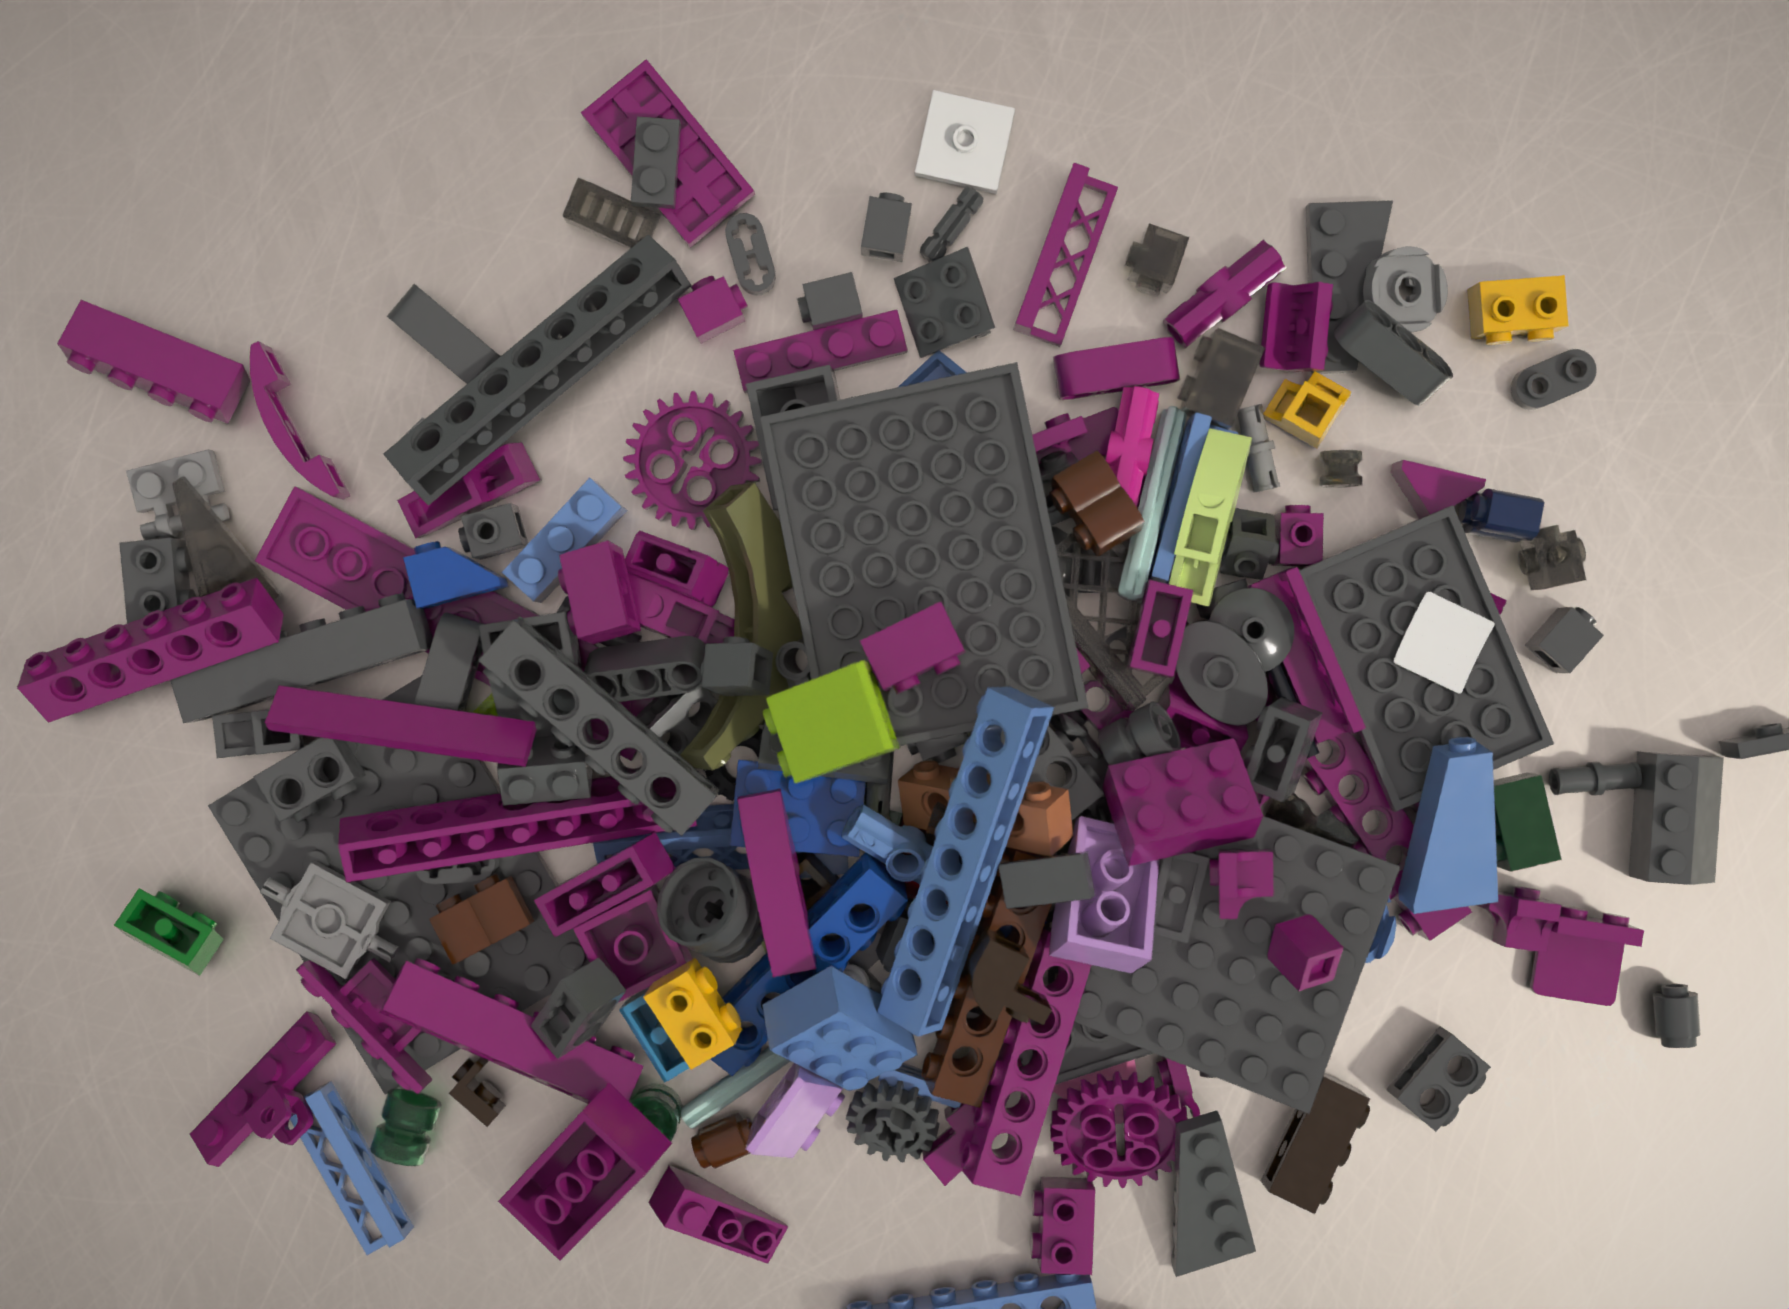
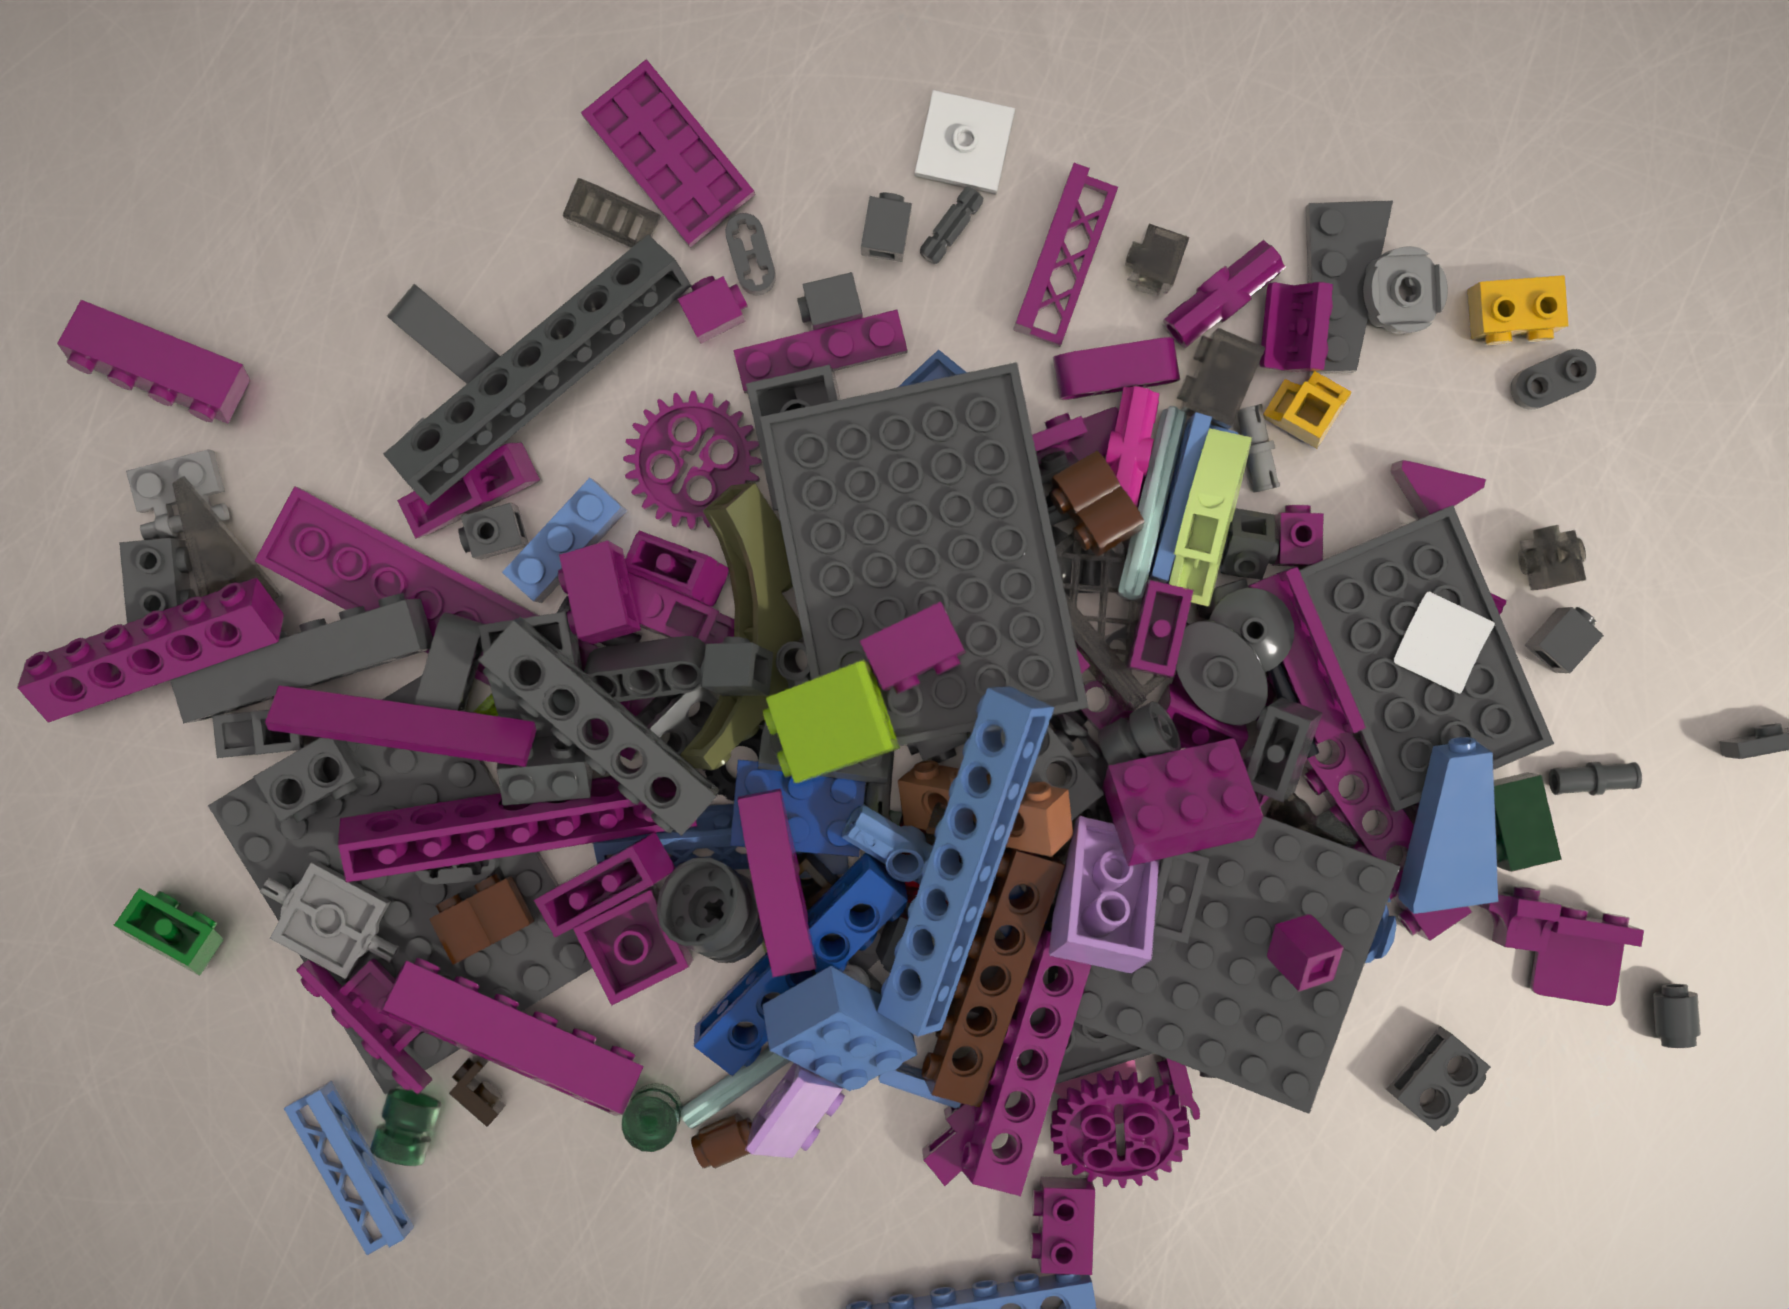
magenta plate [190,1011,336,1167] -> none
magenta slope [250,341,351,500] -> none
blue slope [403,541,509,609] -> none
magenta brick [498,1083,672,1261] -> none
dark grey brick [531,958,626,1059] -> none
dark azure brick [619,987,689,1083] -> none
dark grey plate [631,116,681,209] -> none
yellow brick [643,957,742,1070] -> none
magenta slope [648,1166,788,1264] -> none
dark grey gear [846,1079,940,1162] -> none
dark grey hinge [894,247,995,358] -> none
dark brown brick [967,927,1052,1025] -> none
dark grey tile [999,852,1095,909] -> none
dark grey wing [1172,1110,1256,1277] -> none
magenta brick [1210,849,1274,919] -> none
dark brown brick [1260,1073,1370,1214] -> none
clear smoke wheel [1319,450,1363,488] -> none
dark grey beam [1333,300,1453,406] -> none
dark blue brick [1458,488,1544,543] -> none
dark grey slope [1629,751,1724,885] -> none

